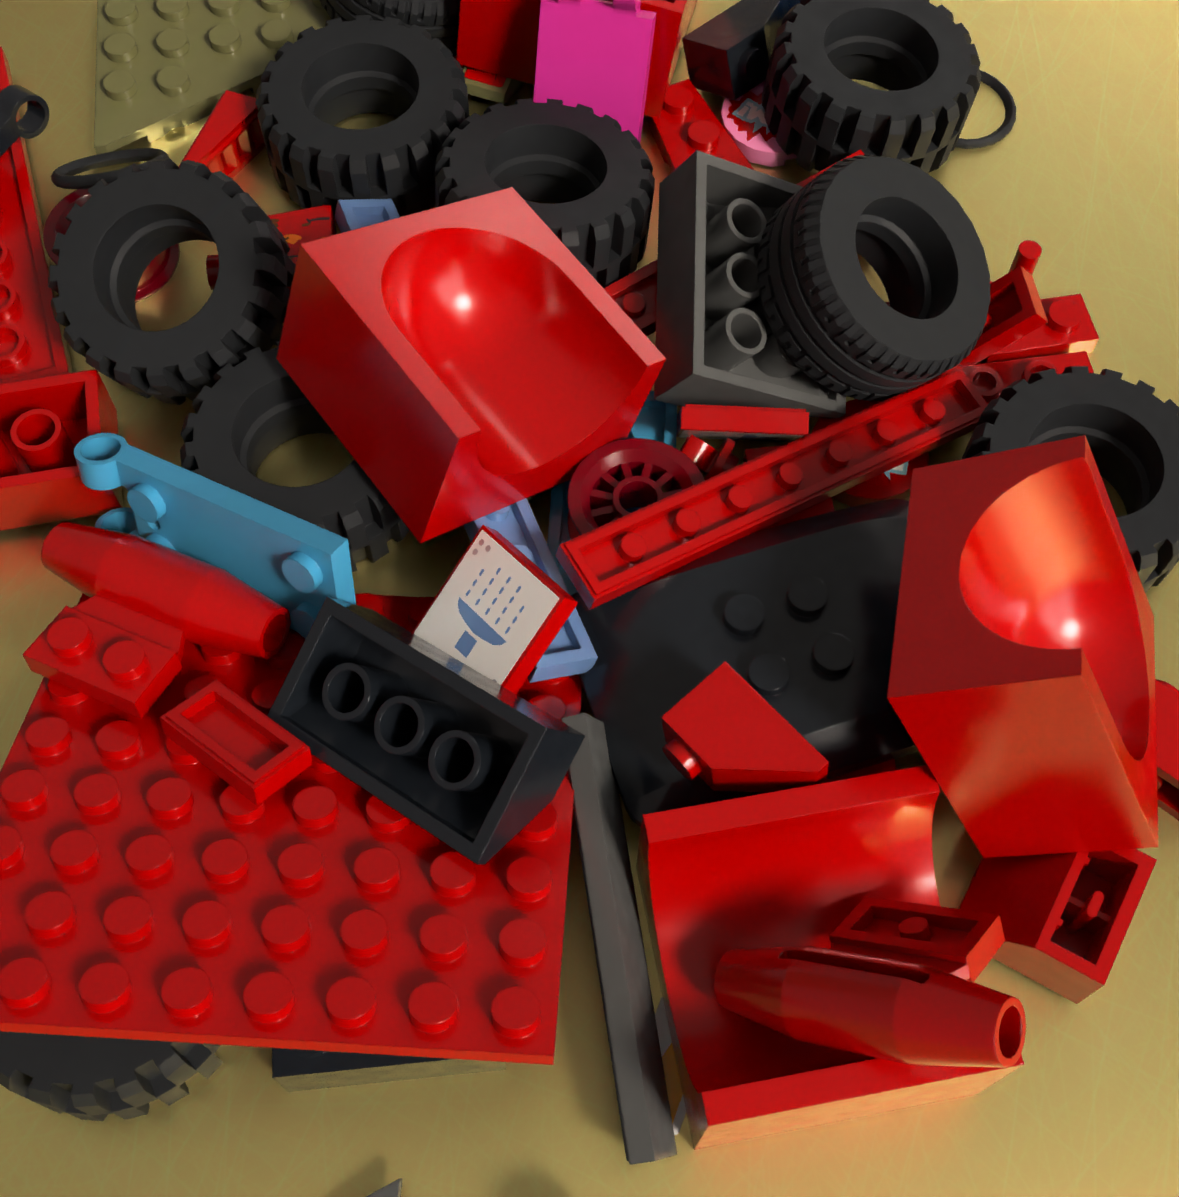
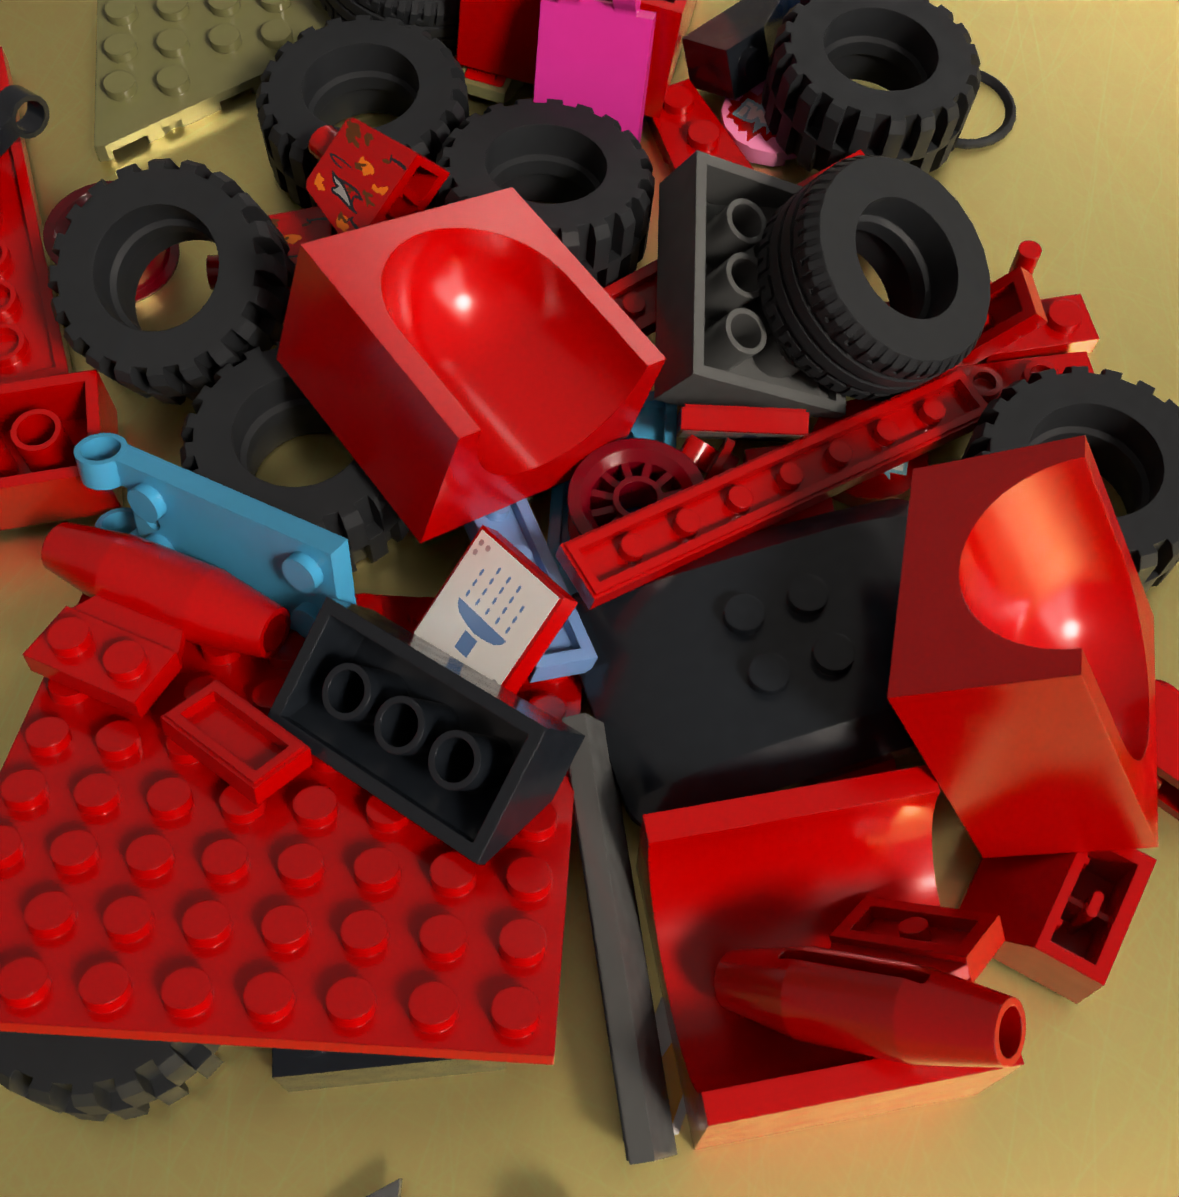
black tyre [51,148,169,189] -> none
red slope [179,90,265,179] -> none
red slope [661,661,829,792] -> none
none -> red torso [306,117,450,234]

